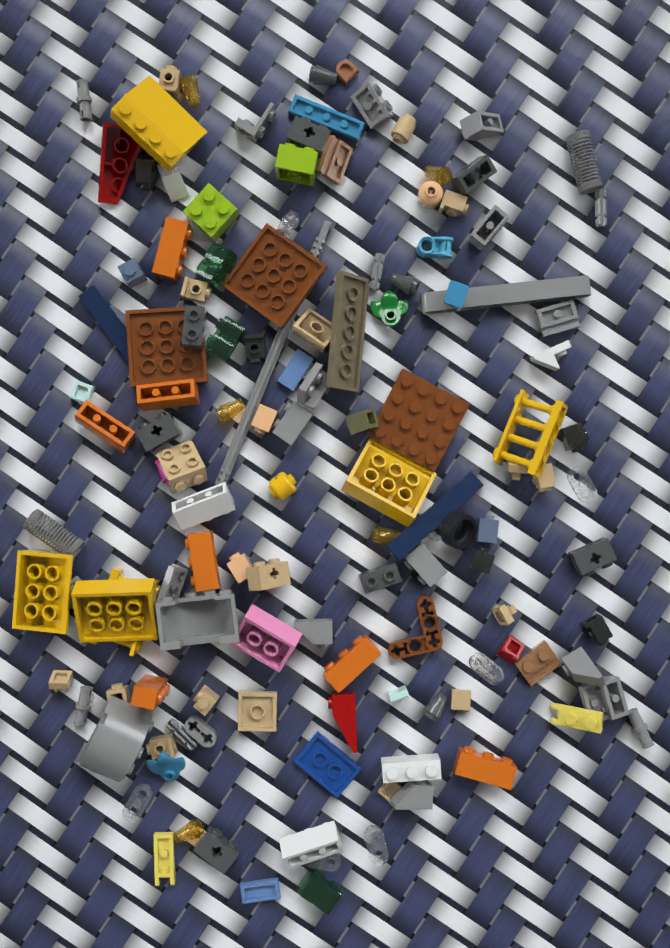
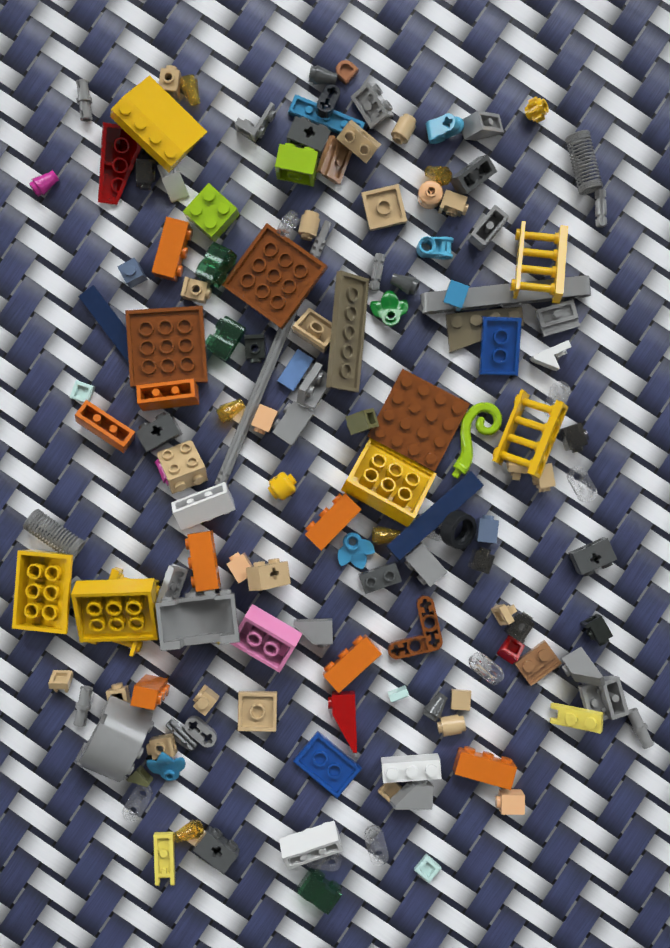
dark grey brick [182,305,206,350] -> none
medium blue tile [240,877,281,904] -> none
none -> dark pink cone [29,170,59,197]
none -> olive slope [126,765,153,787]
none -> tan brick [298,210,320,241]
none -> orange brick [305,493,362,551]
none -> black beam [316,84,341,118]
none -> tan brick [336,120,381,163]
none -> dark azure plate [338,532,375,569]
none -> tan plate [361,184,407,231]
none -> light aqua tile [414,854,441,883]
none -> medium azure piece [425,113,464,144]
none -> tan brick [437,714,466,737]
none -> dark tan wing [445,306,524,353]
none -> lime plant [451,402,502,479]
none -> blue tile [479,316,522,376]
none -> light nougat brick [495,789,525,815]
none -> clear smoke brick [504,612,535,644]
none -> yellow fence [510,221,568,304]
none -> yellow gear [525,96,549,123]
none -> clear plate [544,381,570,418]

